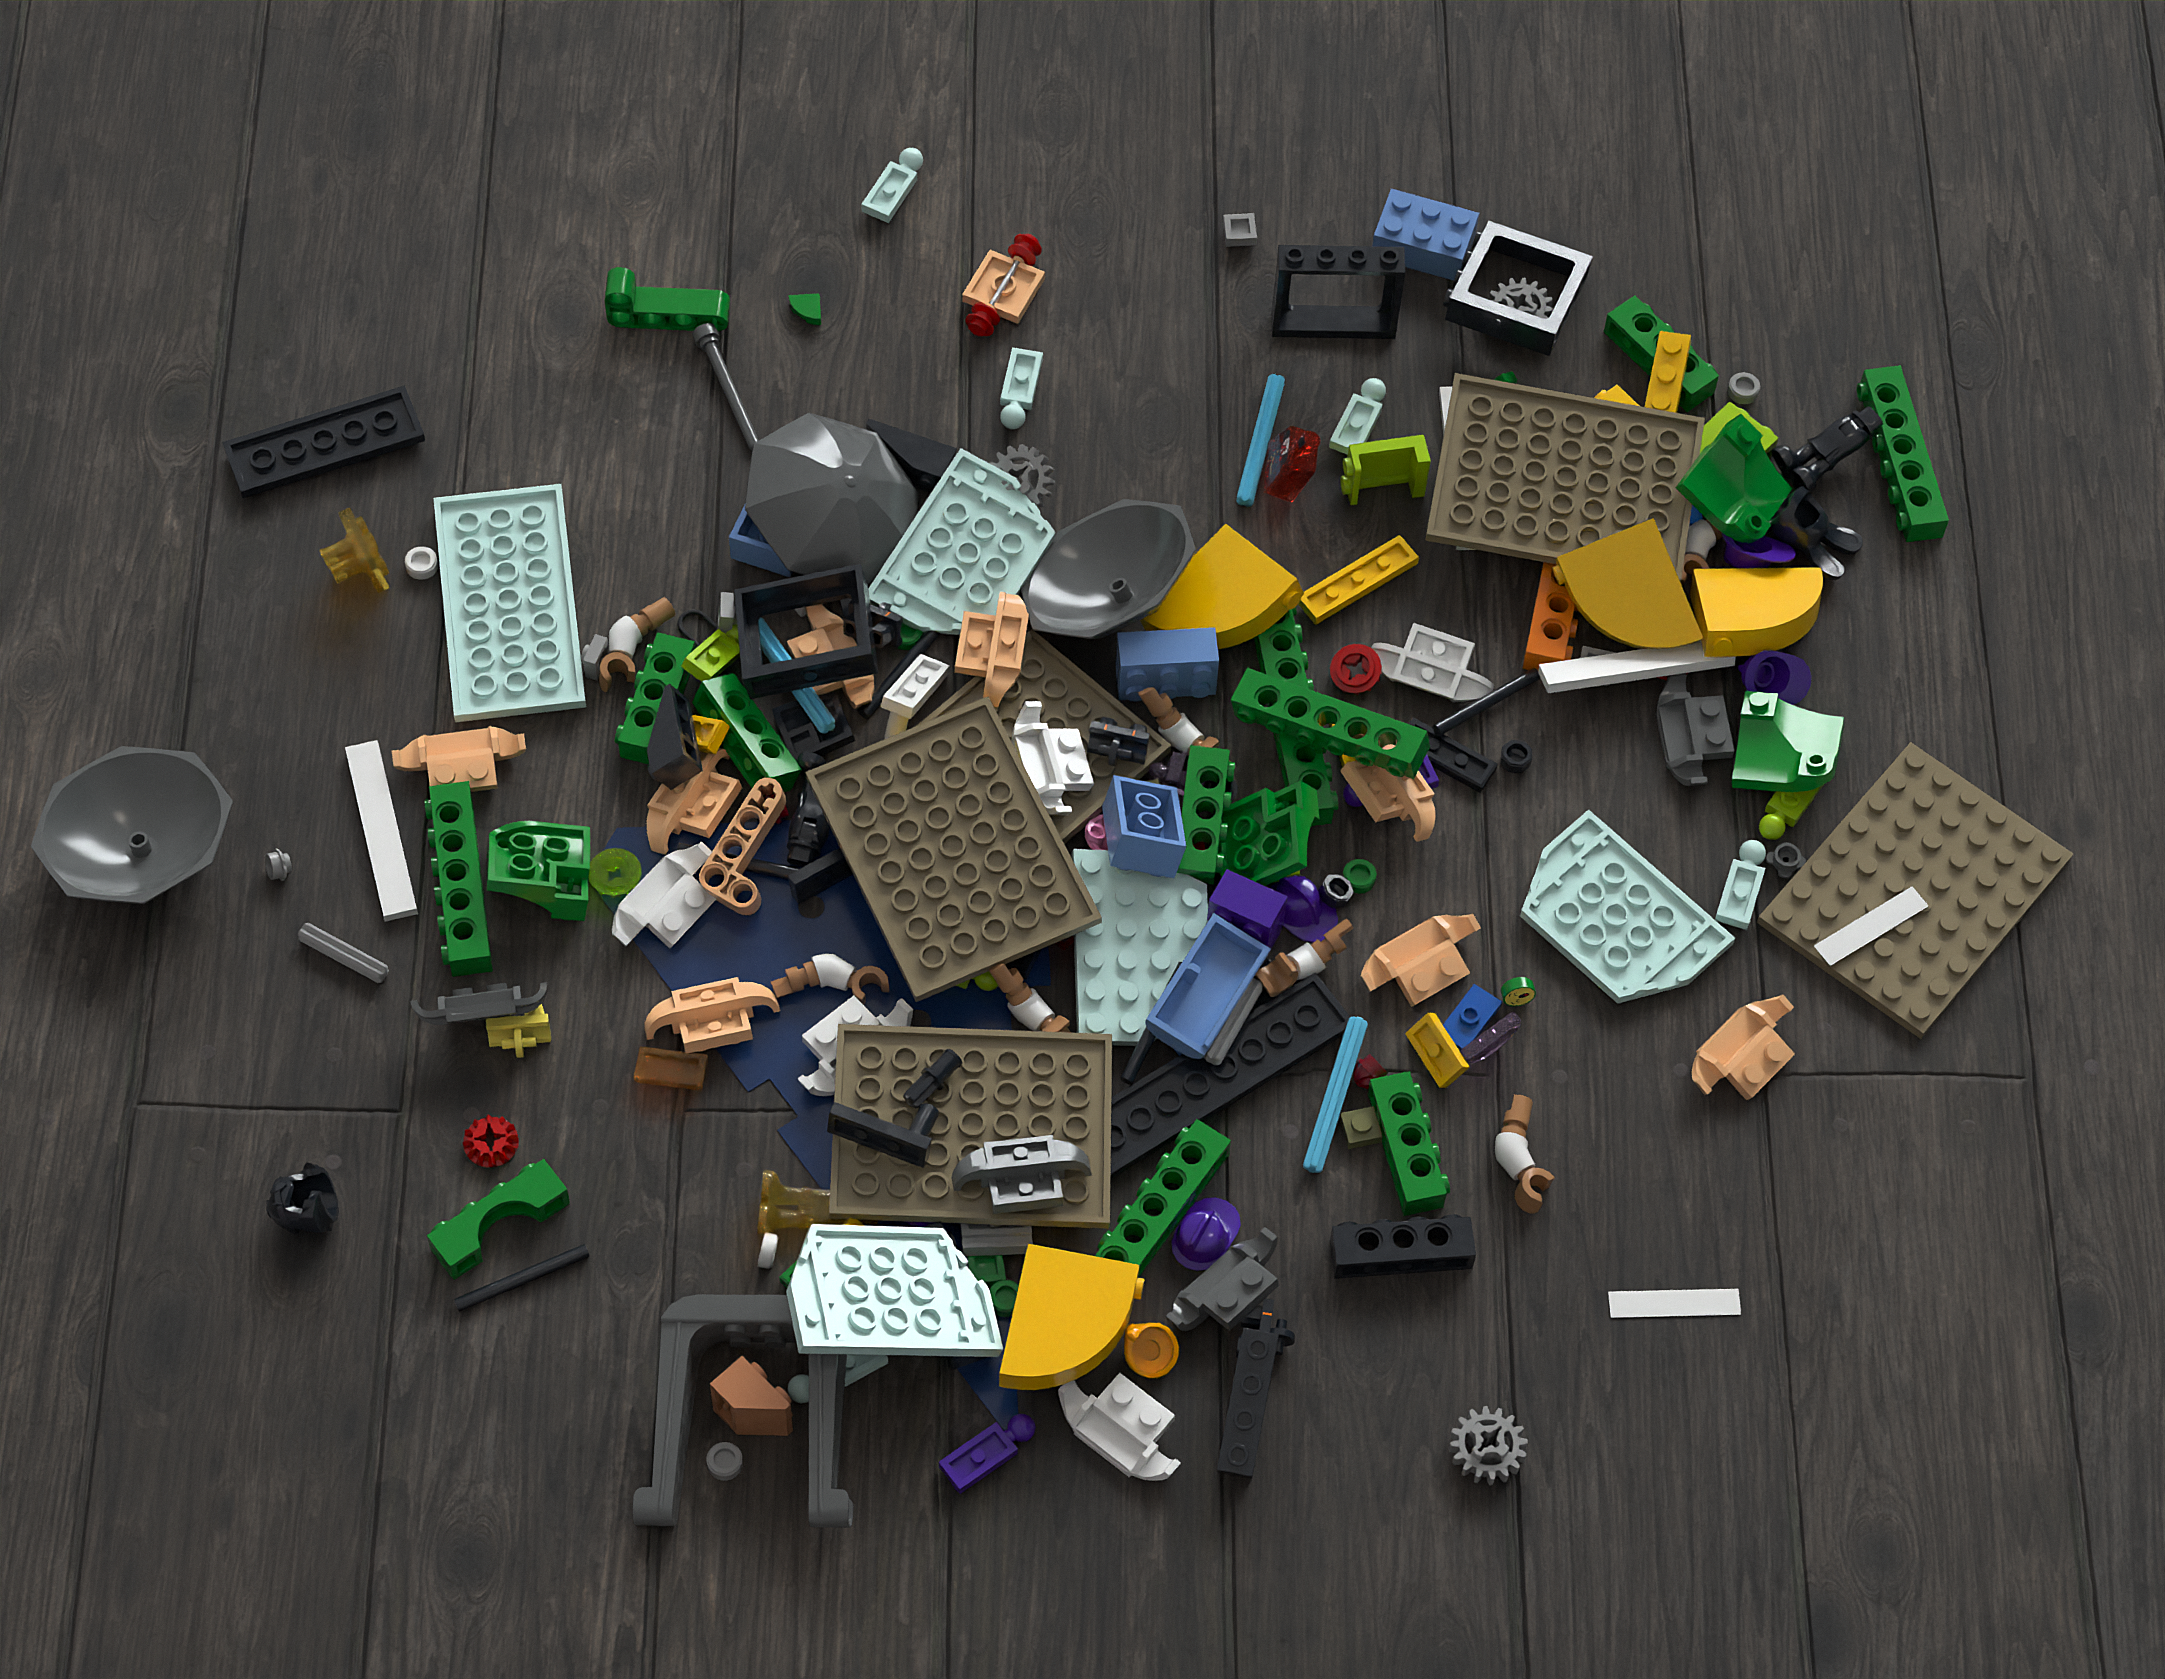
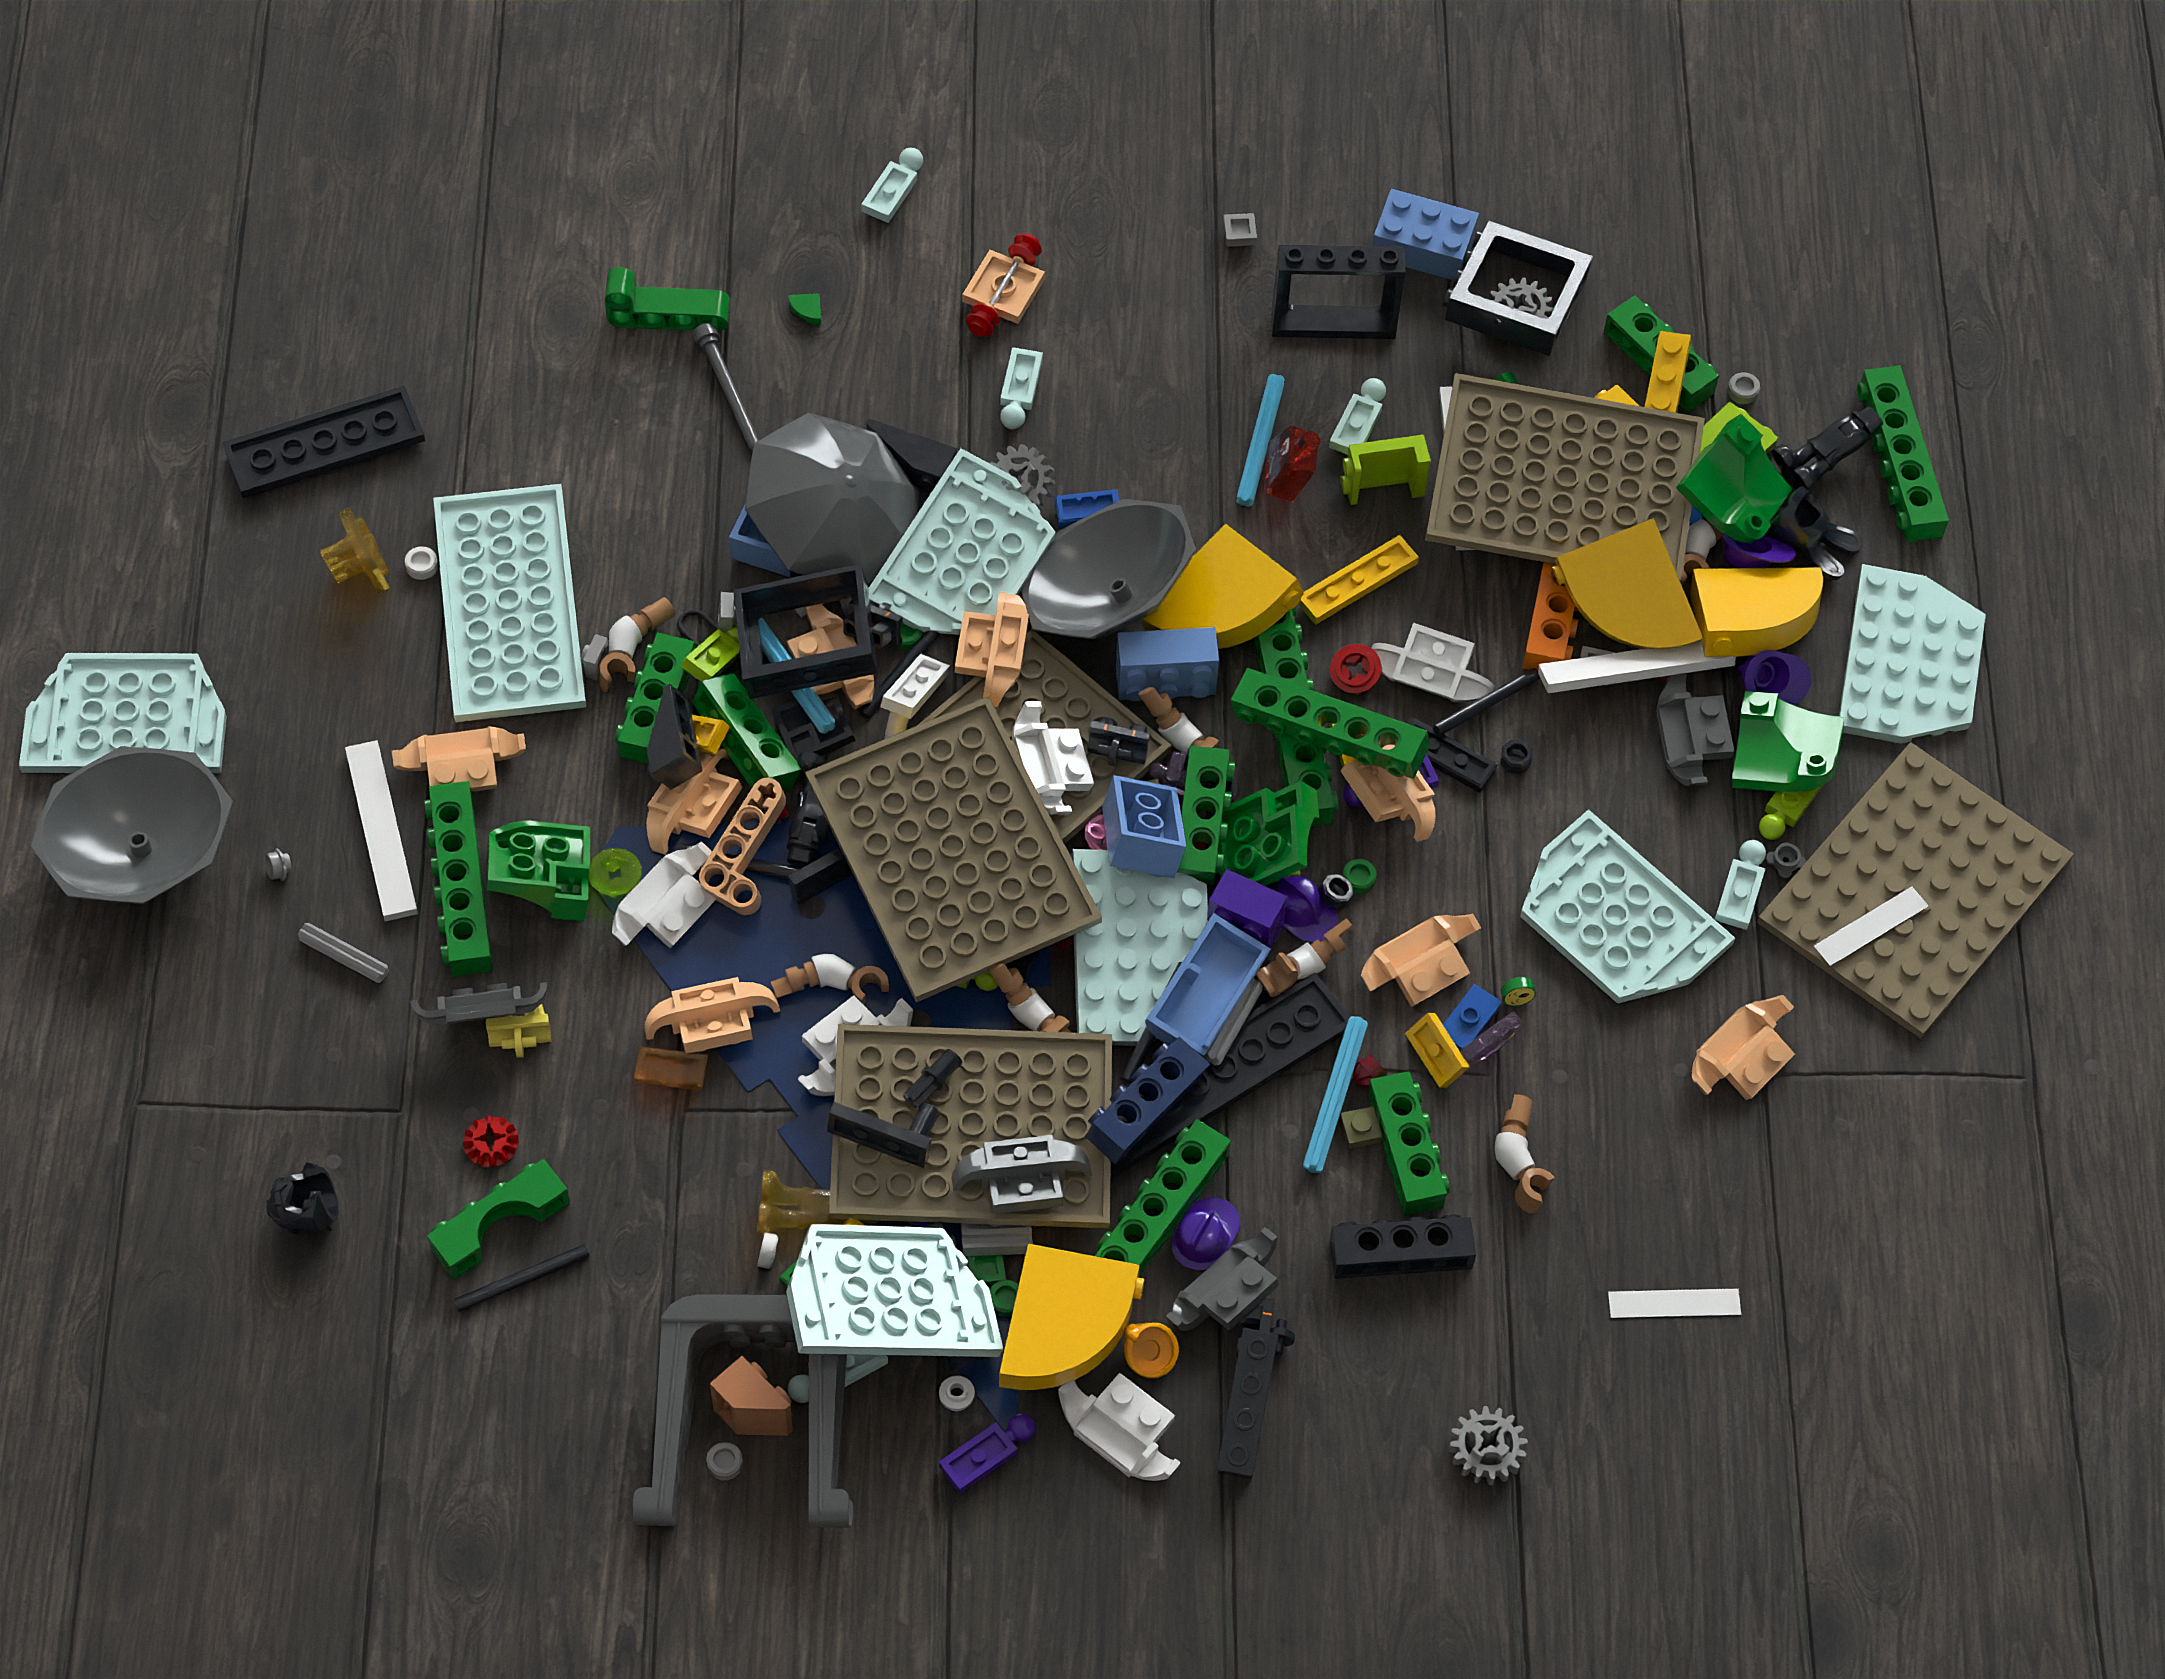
none -> light aqua plate [19,653,227,773]
none -> white plate [939,1376,975,1411]
none -> blue plate [1054,489,1119,528]
none -> dark blue brick [1085,1036,1210,1164]
none -> light aqua plate [1839,564,1986,744]

